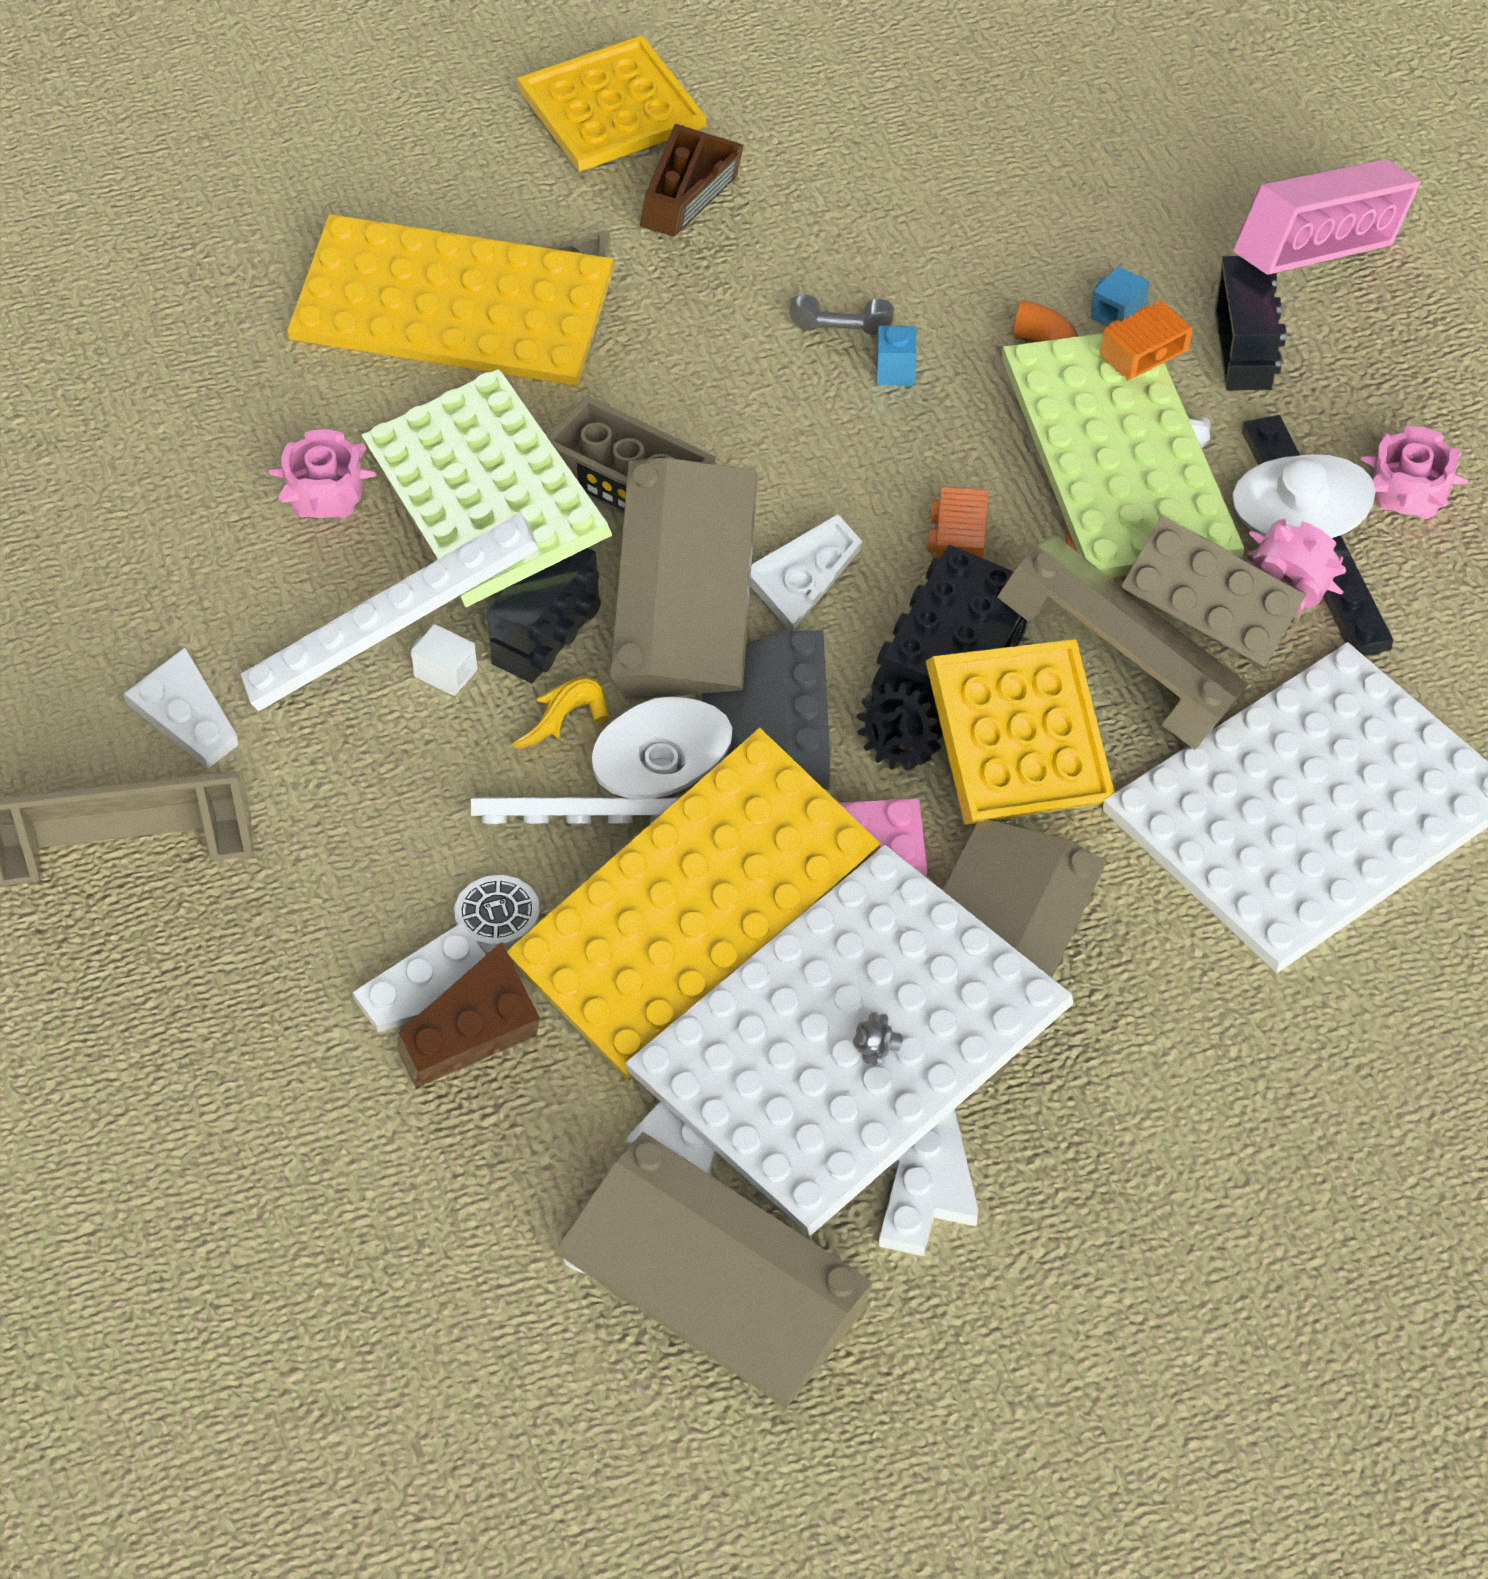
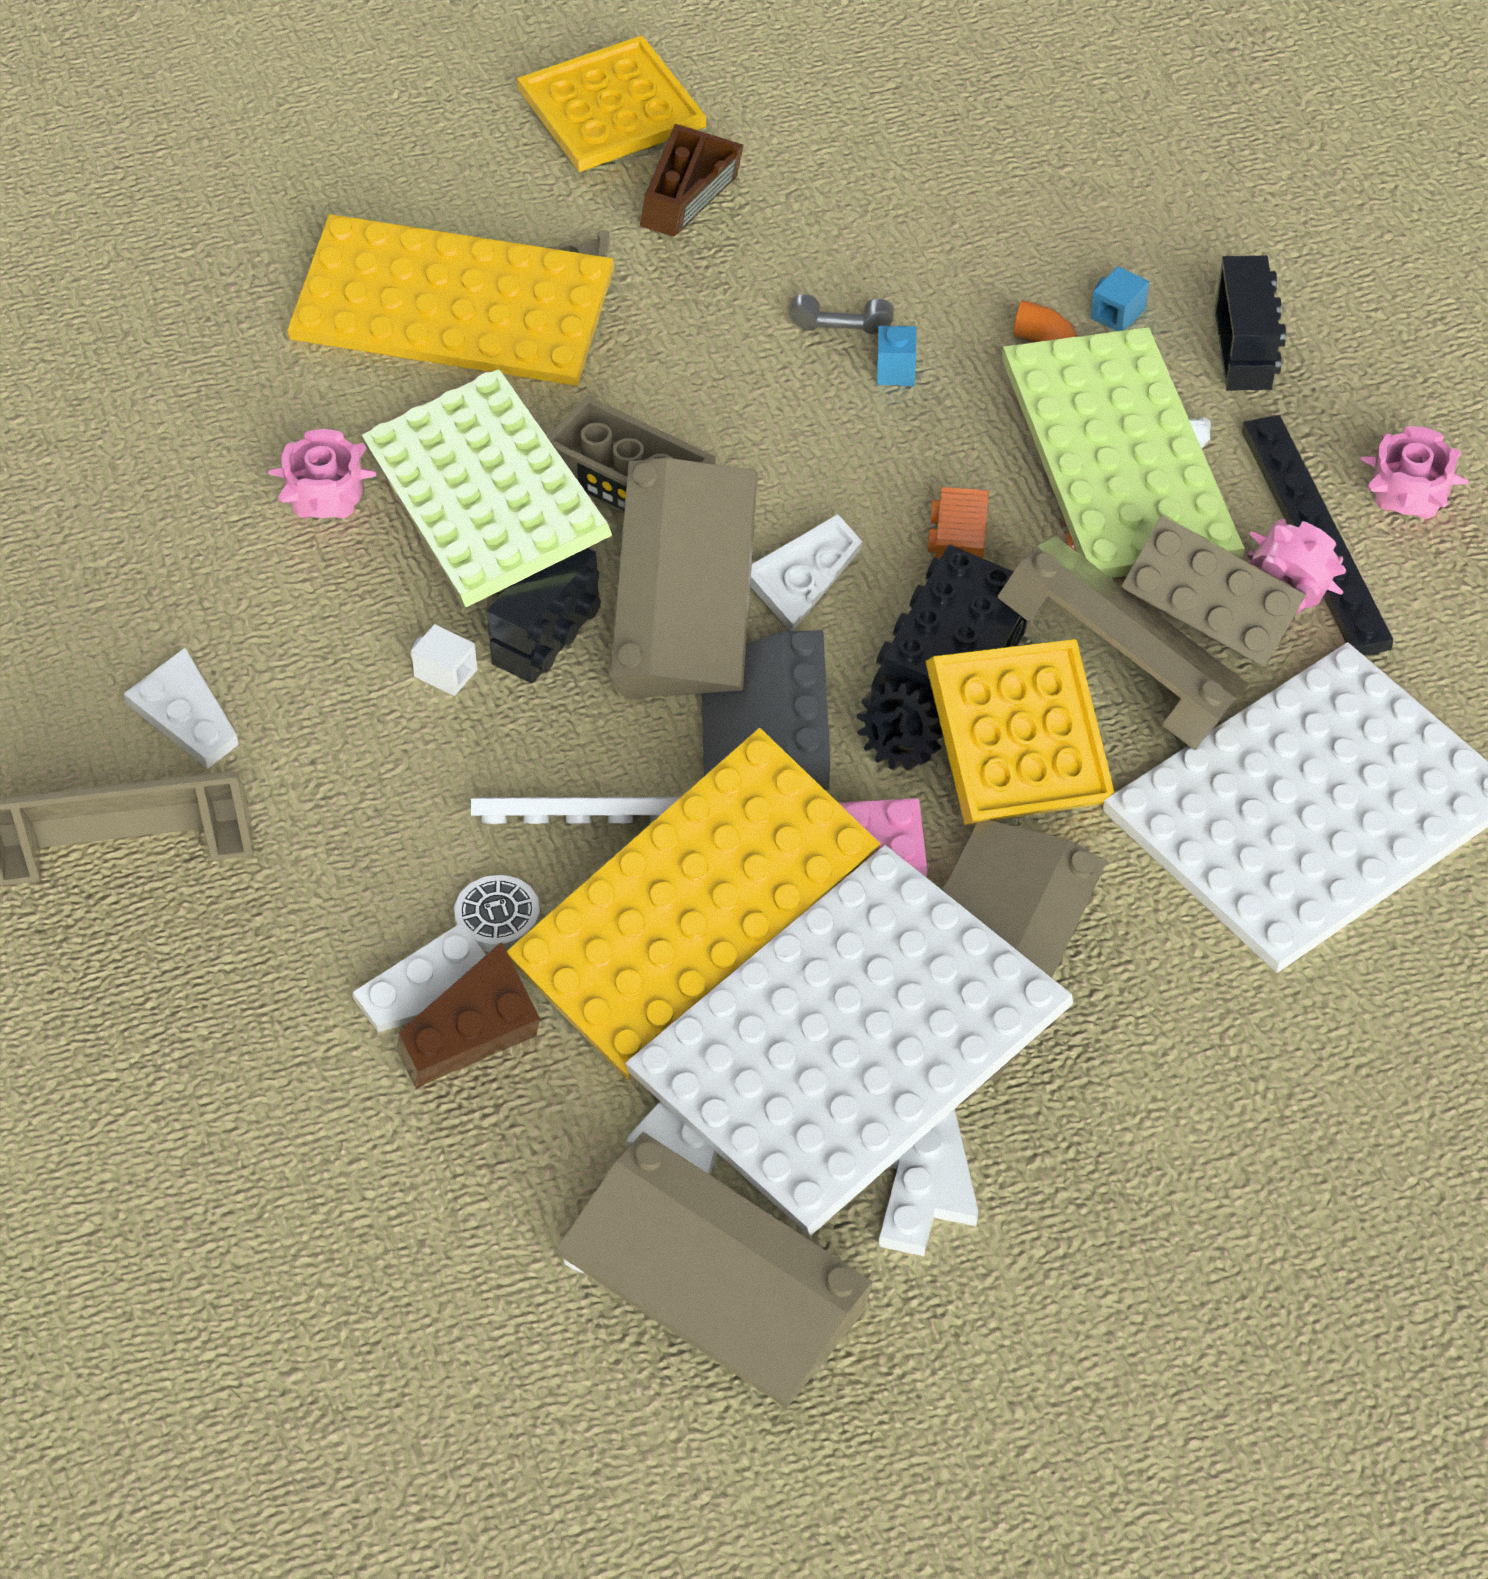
white plate [241,512,539,711] -> none
yellow piece [511,676,610,748] -> none
white hat [592,697,733,799] -> none
flat silver plant [853,1012,903,1066] -> none
orange brick [1100,300,1193,381] -> none
white hat [1232,454,1376,538] -> none
bright pink brick [1233,159,1421,275] -> none

